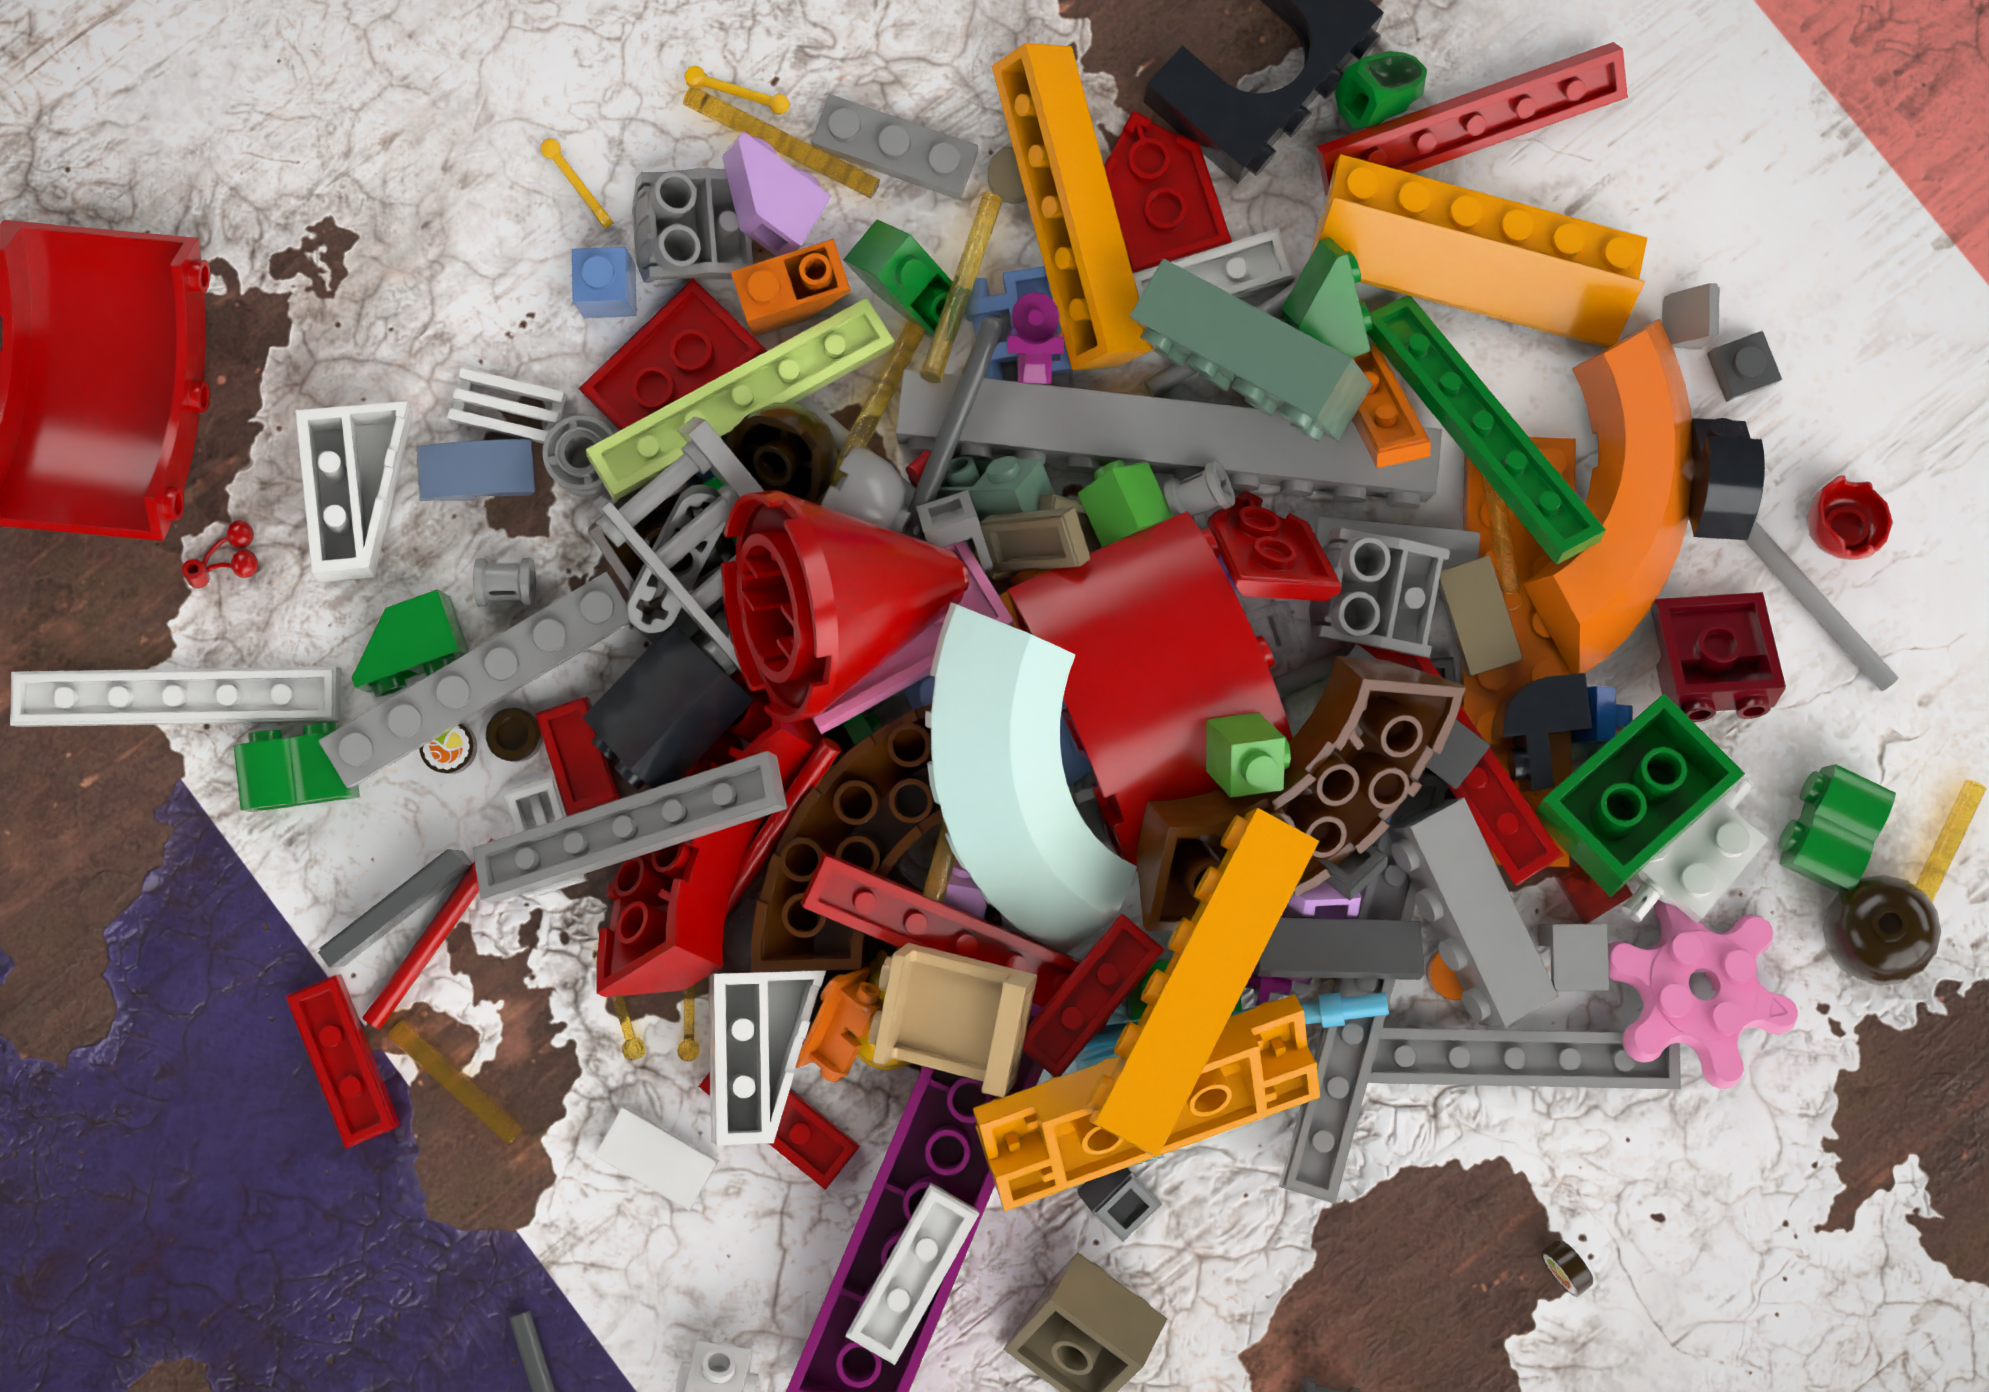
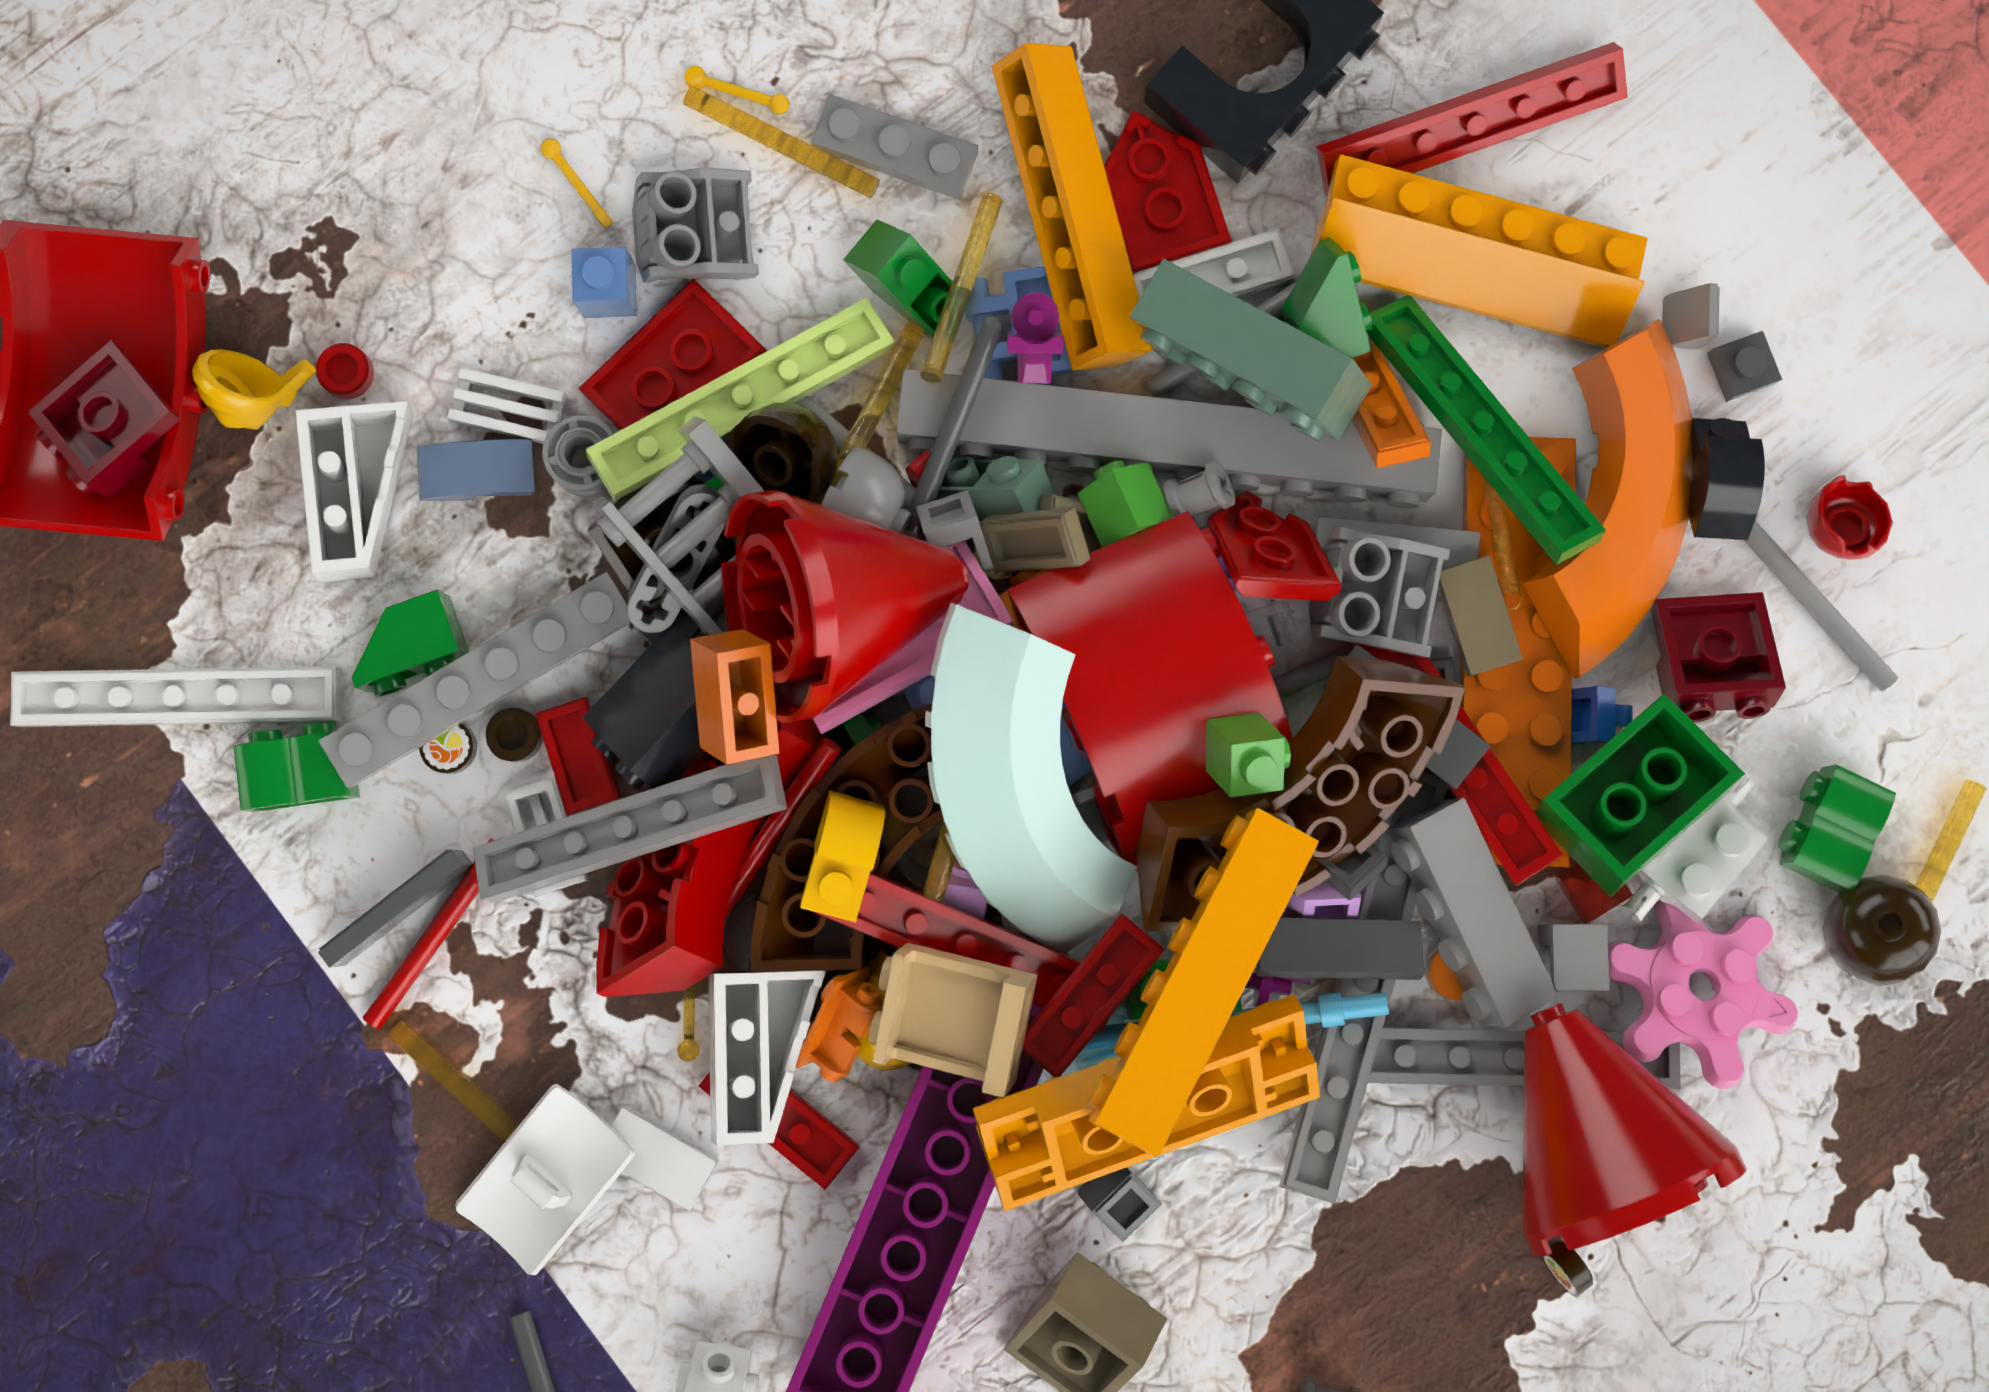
red piece [182,520,258,589] -> none
red tile [285,974,401,1149] -> none
light grey bush [473,558,536,607] -> none
clear yellow hinge [595,955,646,1061] -> none
lavender slope [722,131,832,256] -> none
orange slope [731,238,851,337] -> none
white tile [845,1183,980,1365] -> none
dark tan tile [987,147,1027,204] -> none
green rock [1335,51,1427,129] -> none
black brick [1491,673,1592,792] -> none
none -> dark red plate [28,340,180,500]
none -> yellow hat [192,349,316,430]
none -> red tile [316,343,374,399]
none -> white shield [455,1084,634,1275]
none -> orange brick [690,629,779,765]
none -> yellow brick [800,790,885,923]
none -> red cone [1522,1003,1747,1256]

